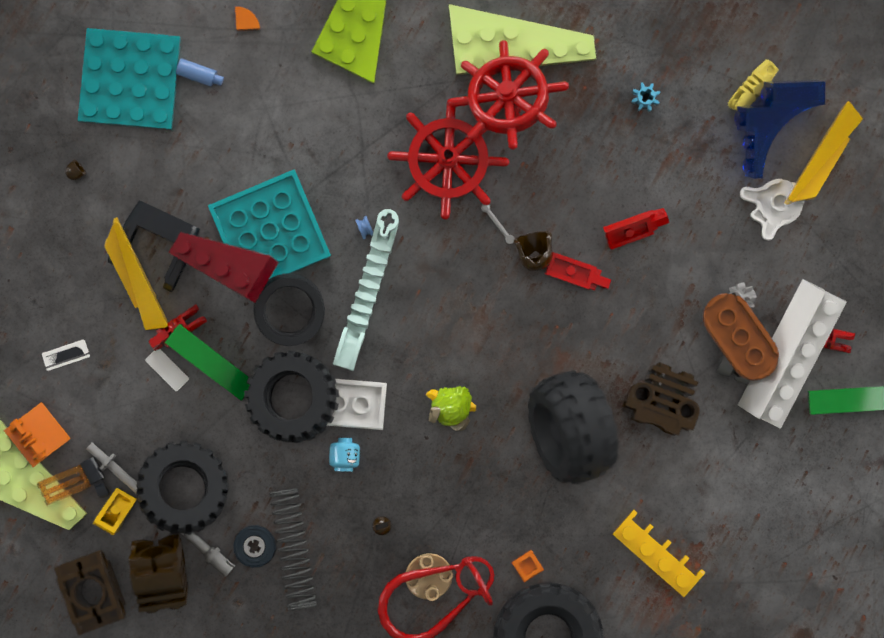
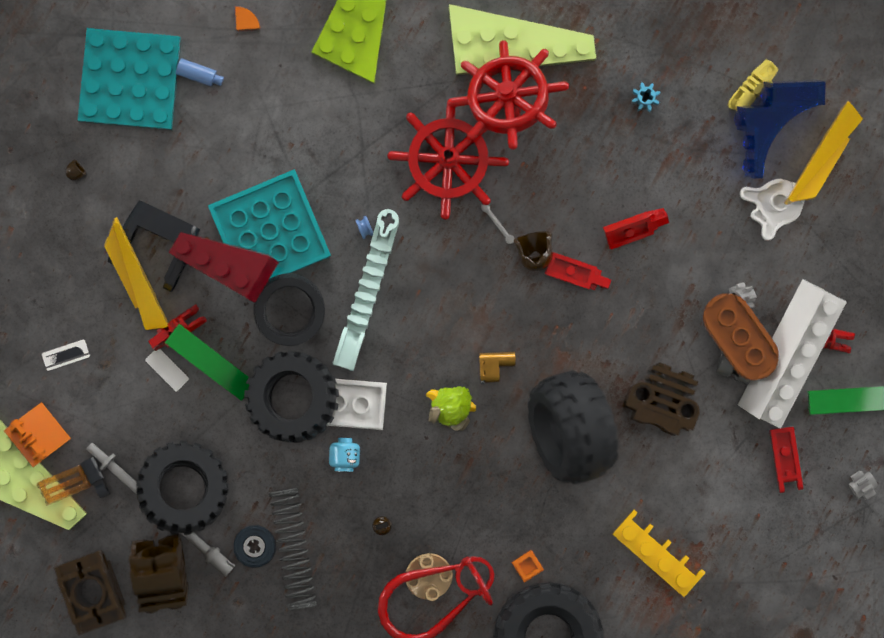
yellow slope [93,488,137,535] -> none
none -> pearl gold piece [479,352,516,384]
none -> red hinge [769,426,803,493]
none -> light grey gear [848,470,878,500]

